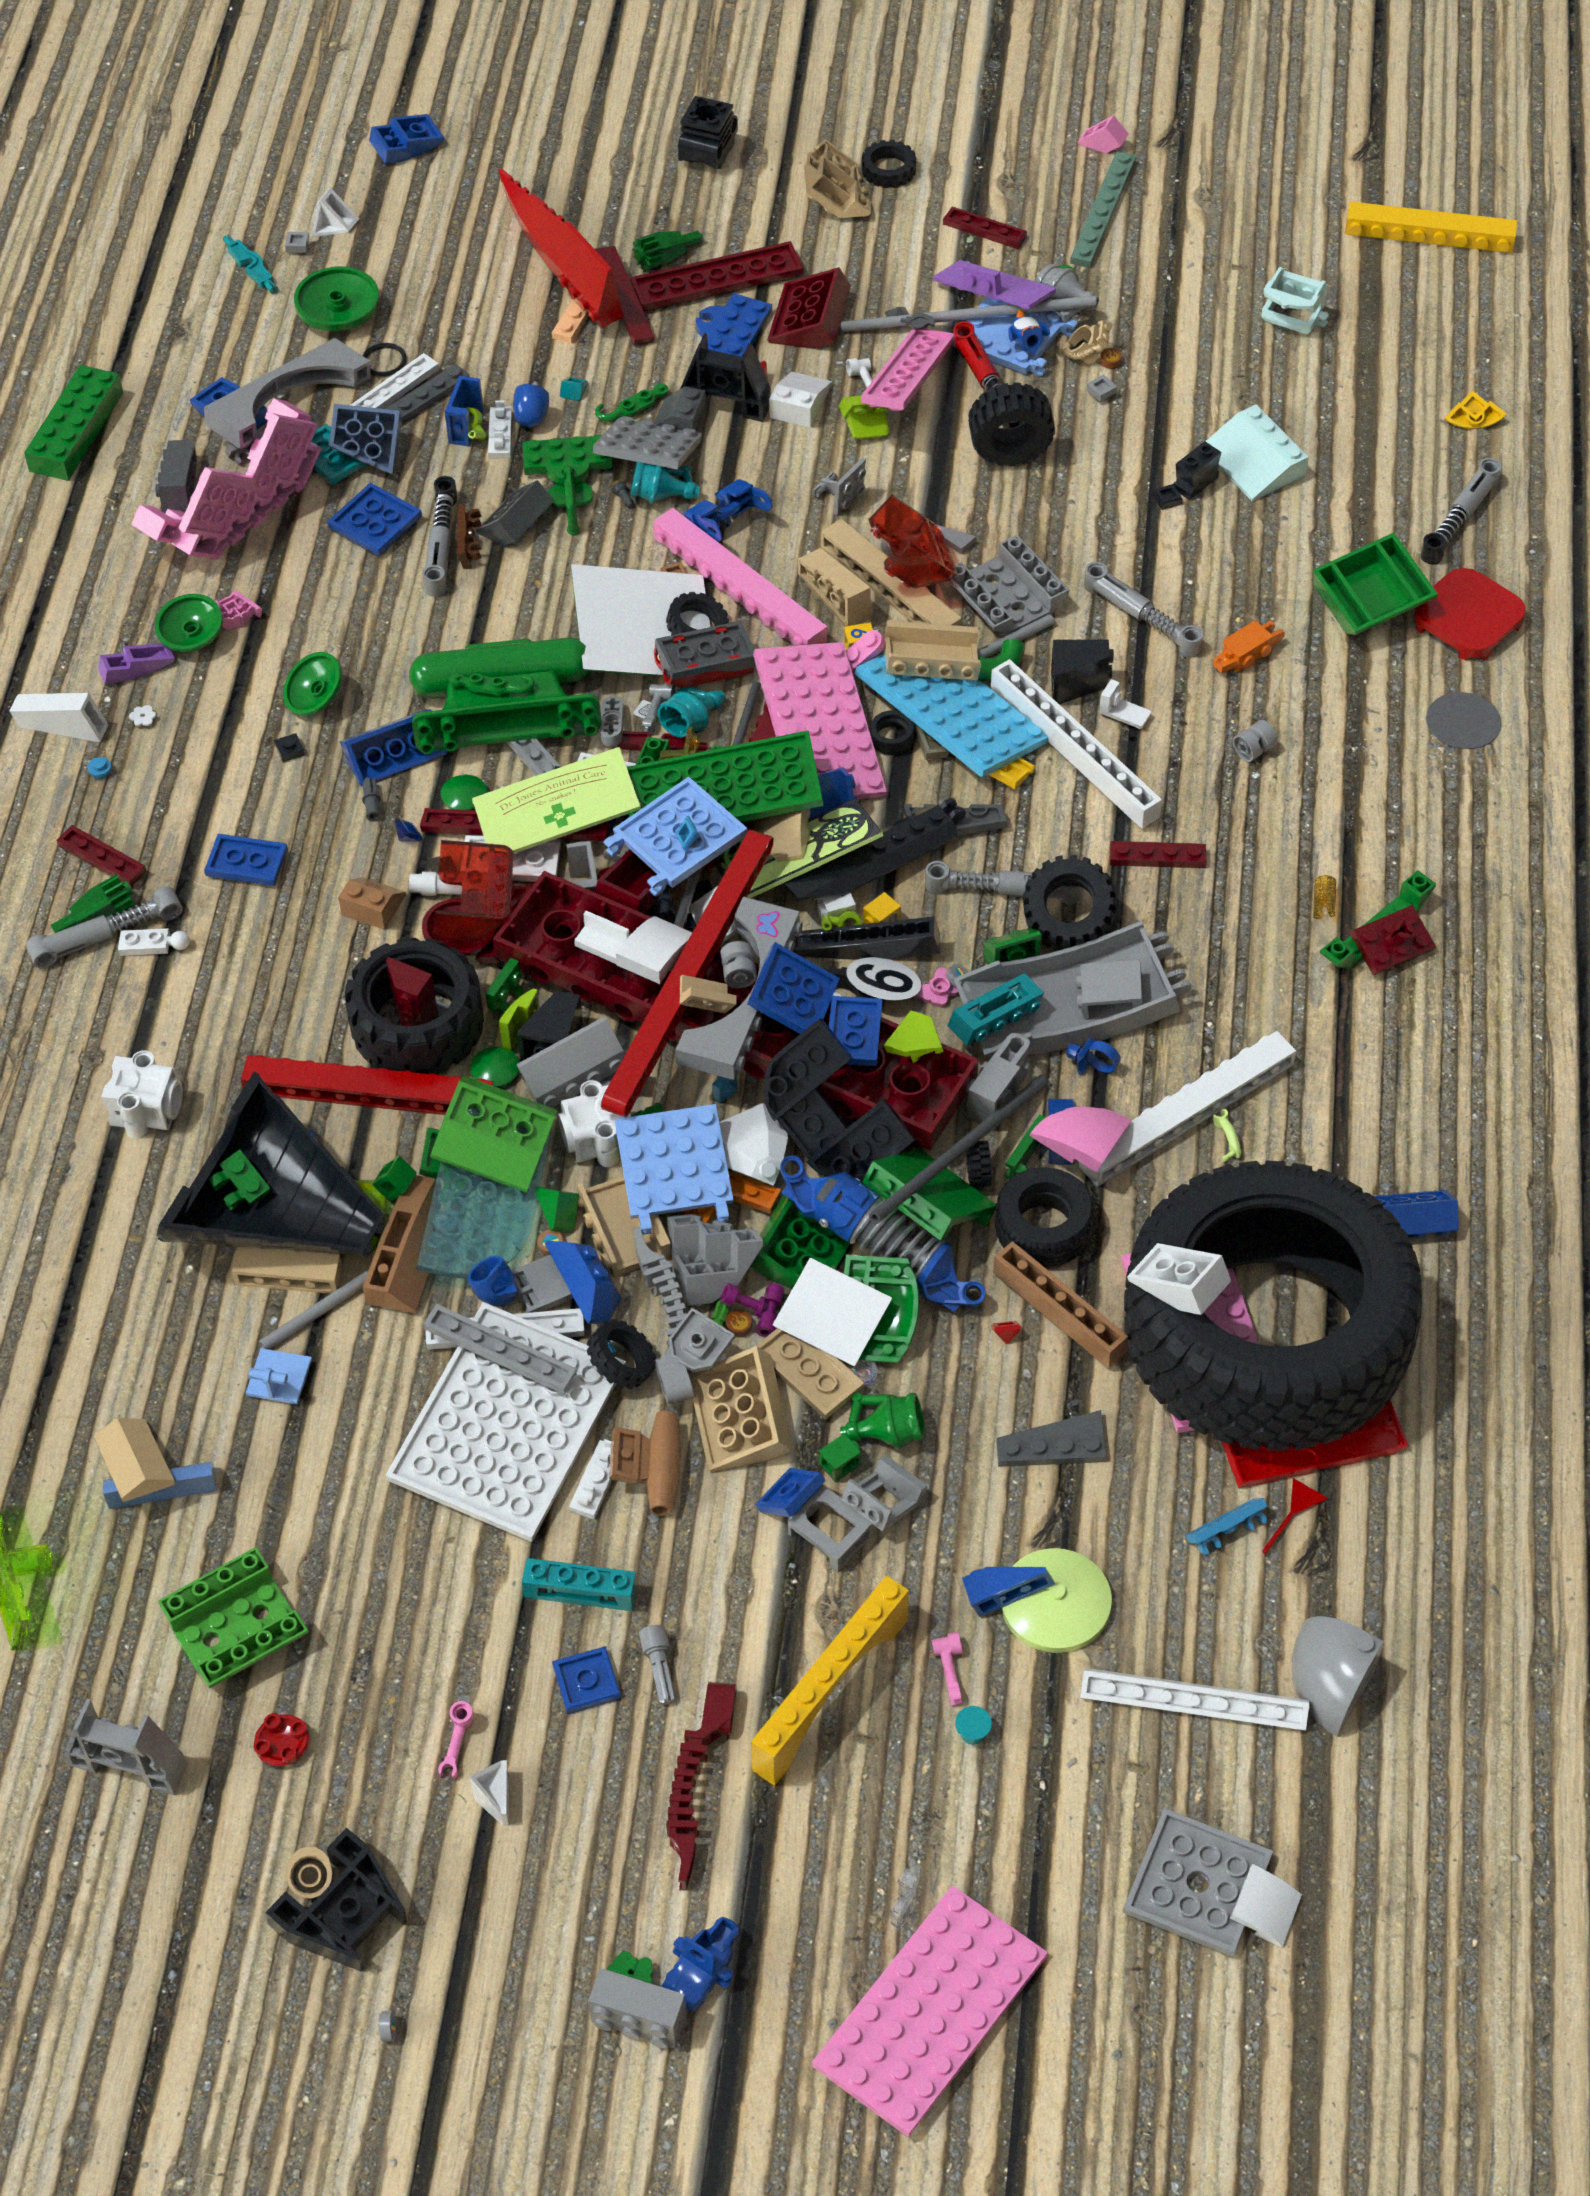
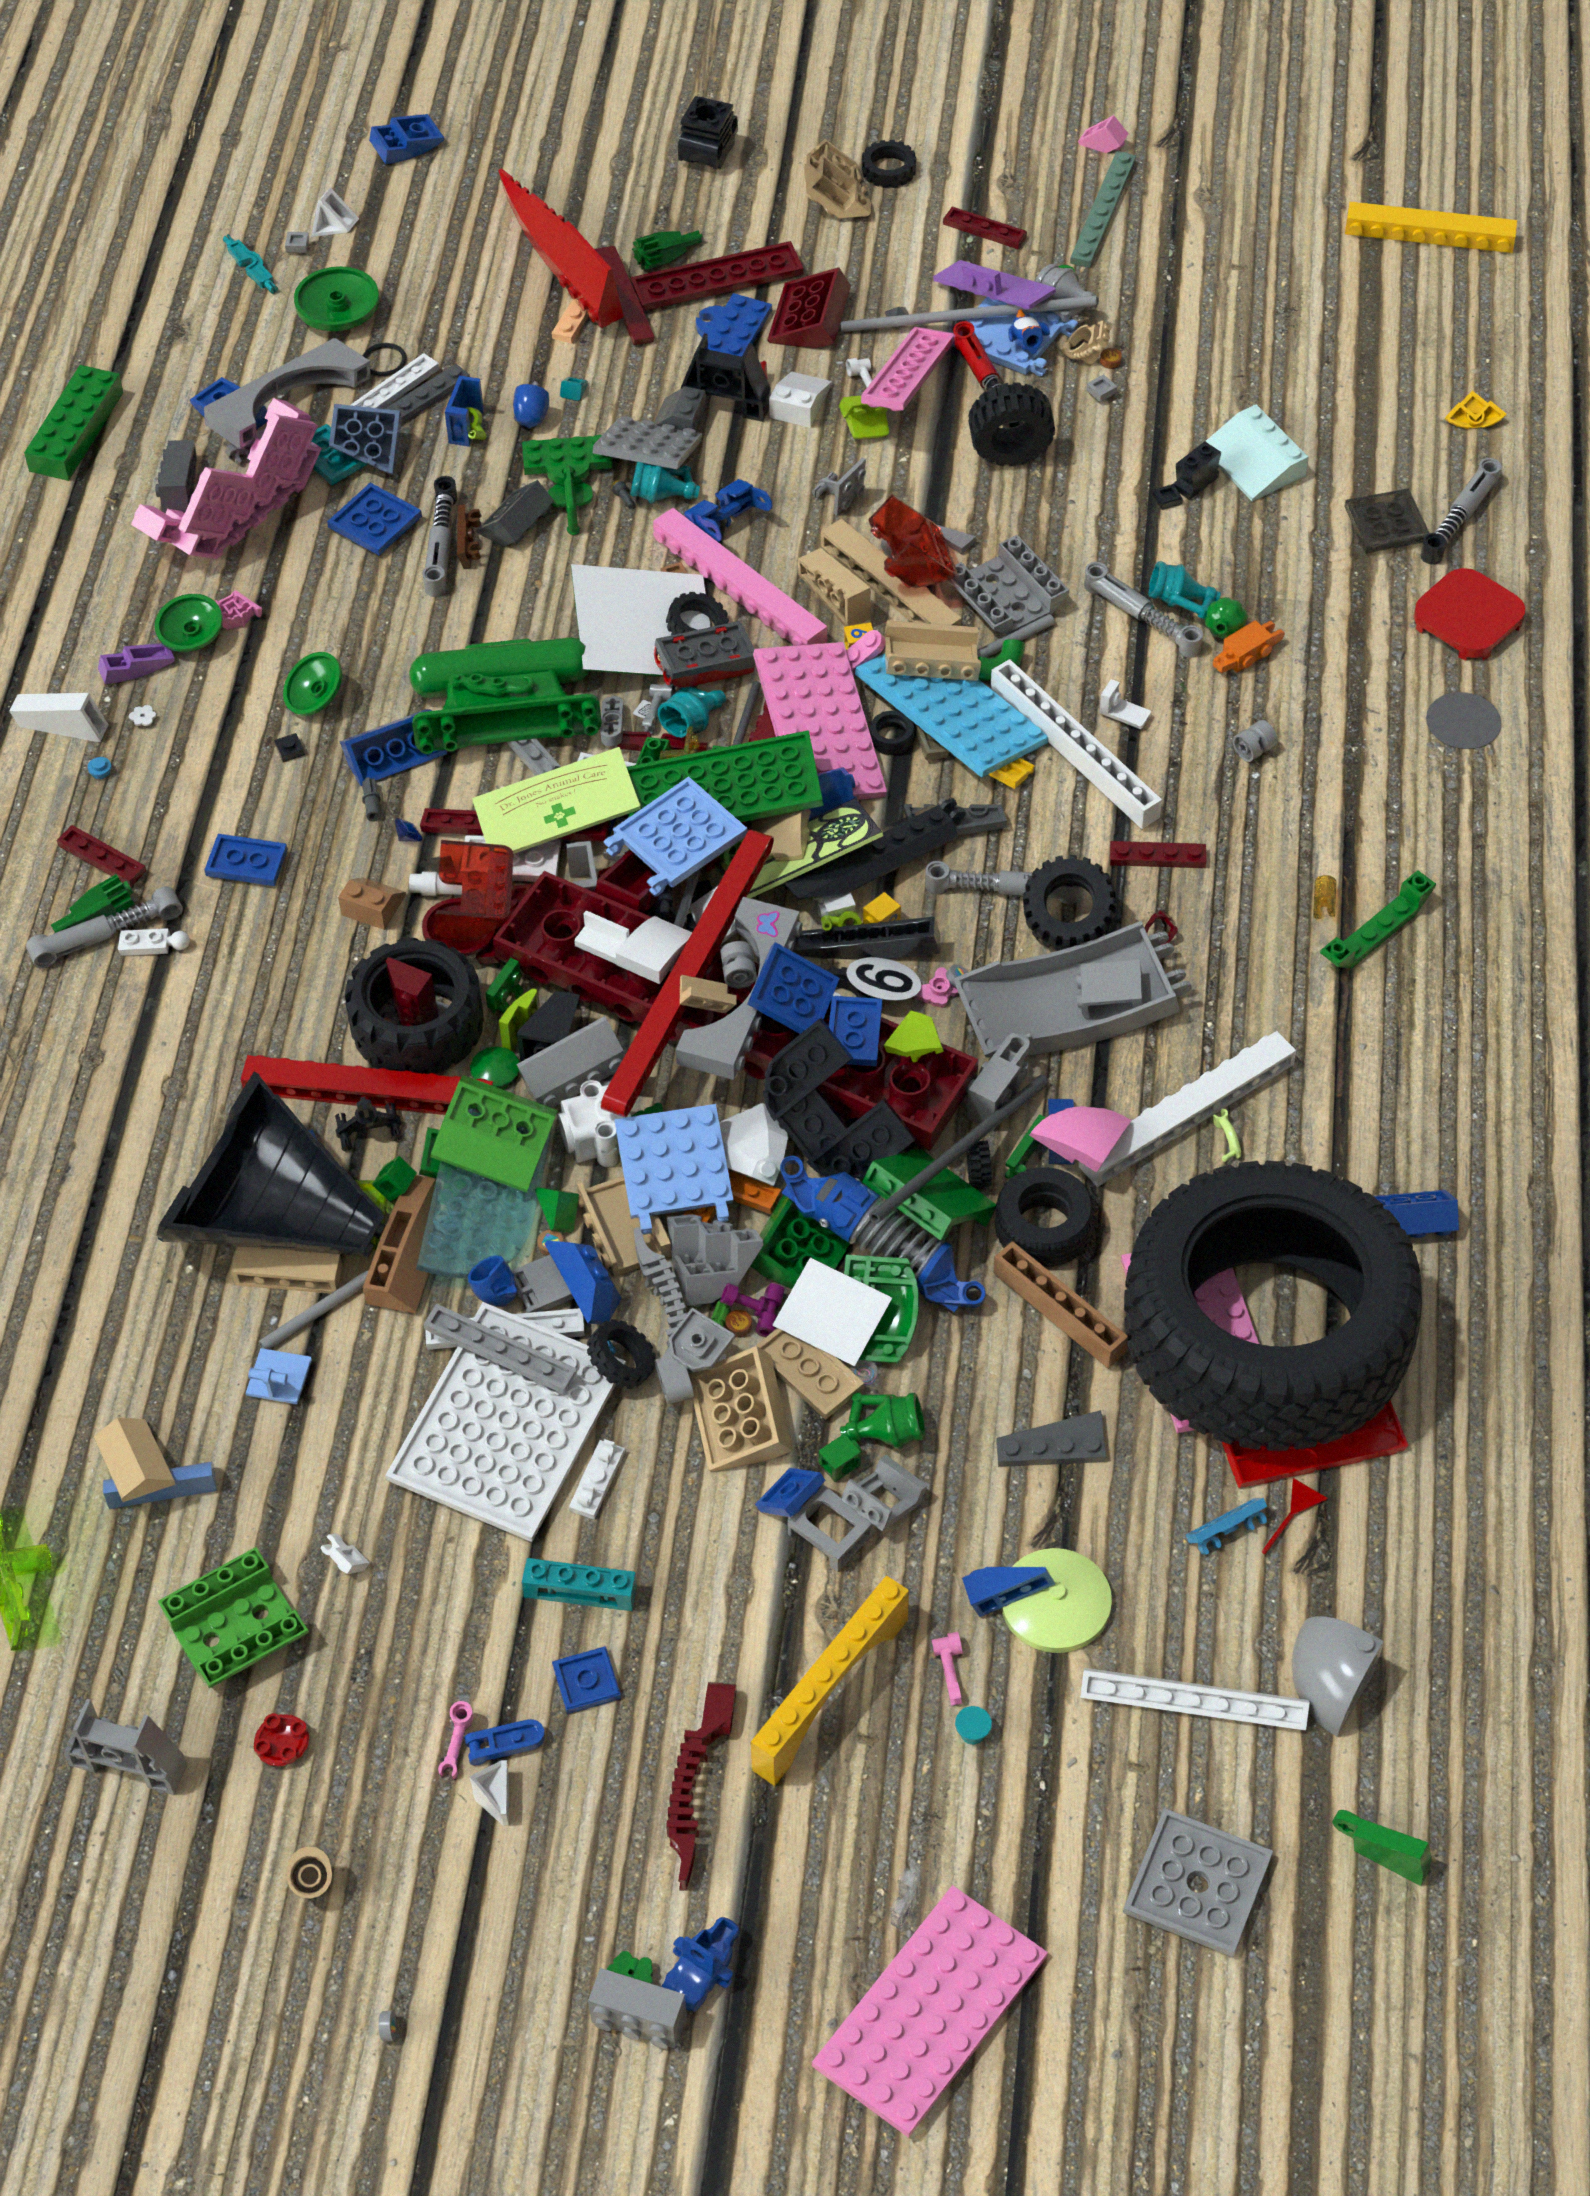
white piece [101,1050,183,1138] -> none
green plate [208,1150,271,1211] -> none
black wedge [265,1827,407,1972] -> none
green dish [440,774,487,810] -> none
white plate [488,400,512,459] -> none
green piece [595,383,669,422] -> none
medium nougat plate [609,1410,681,1516] -> none
light grey piece [639,1625,675,1704] -> none
dark azure slope [675,816,700,851] -> none
dark azure plate [712,1074,738,1103] -> none
dark grey piece [900,313,935,330] -> none
teal brick [947,973,1044,1046] -> none
green slope [983,928,1041,965] -> none
red slope [991,1321,1021,1344] -> none
black slope [1051,639,1114,705] -> none
blue piece [1066,1037,1121,1075] -> none
white slope [1127,1243,1231,1315] -> none
white slope [1230,1864,1302,1947] -> none
light aqua animal [1261,267,1329,334] -> none
green slope [1313,533,1438,635] -> none
dark red plate [1350,905,1436,976] -> none
none -> white plate [321,1533,370,1574]
none -> black axle [335,1097,402,1151]
none -> blue plate [464,1719,545,1765]
none -> dark red piece [1144,910,1178,945]
none -> teal piece [1148,561,1221,619]
none -> green plant [1205,597,1248,640]
none -> green piece [1332,1810,1432,1886]
none -> clear smoke plate [1344,488,1429,553]

